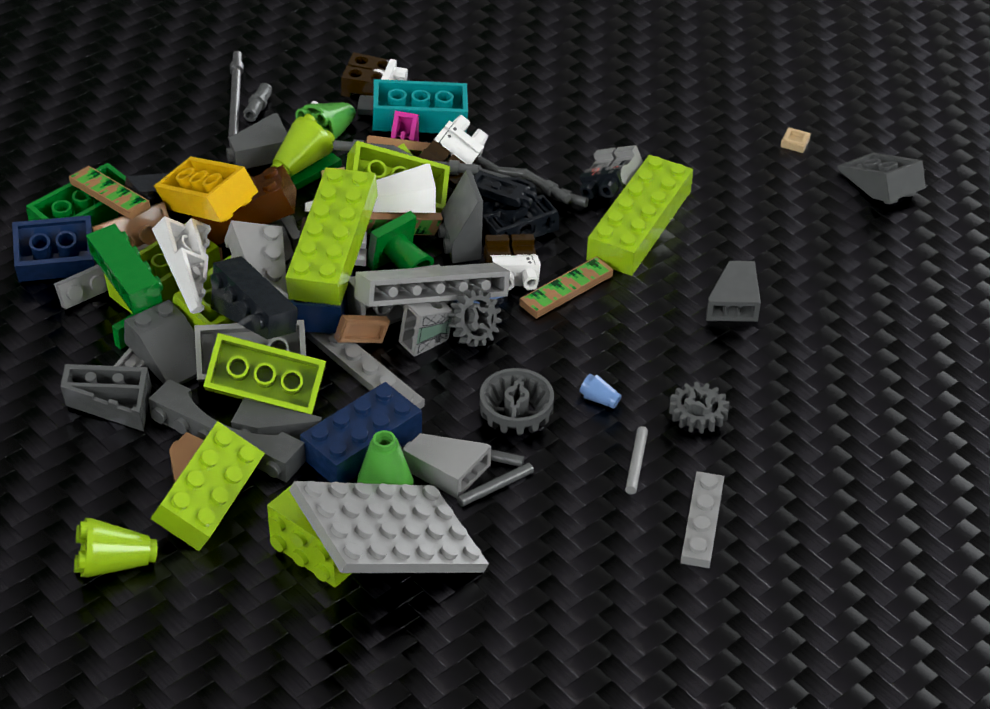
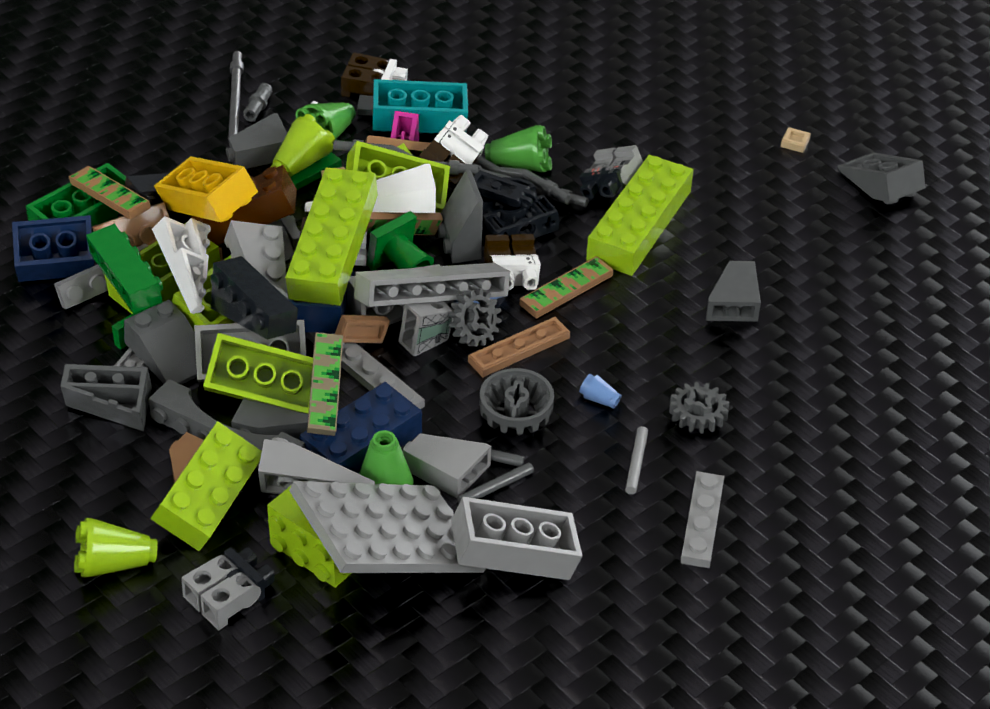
none -> light grey hips [182,547,275,631]
none -> light grey wedge [258,438,375,494]
none -> tile [307,332,343,436]
none -> light grey brick [451,497,582,580]
none -> medium nougat tile [468,317,570,378]
none -> bright green cone [485,125,552,173]

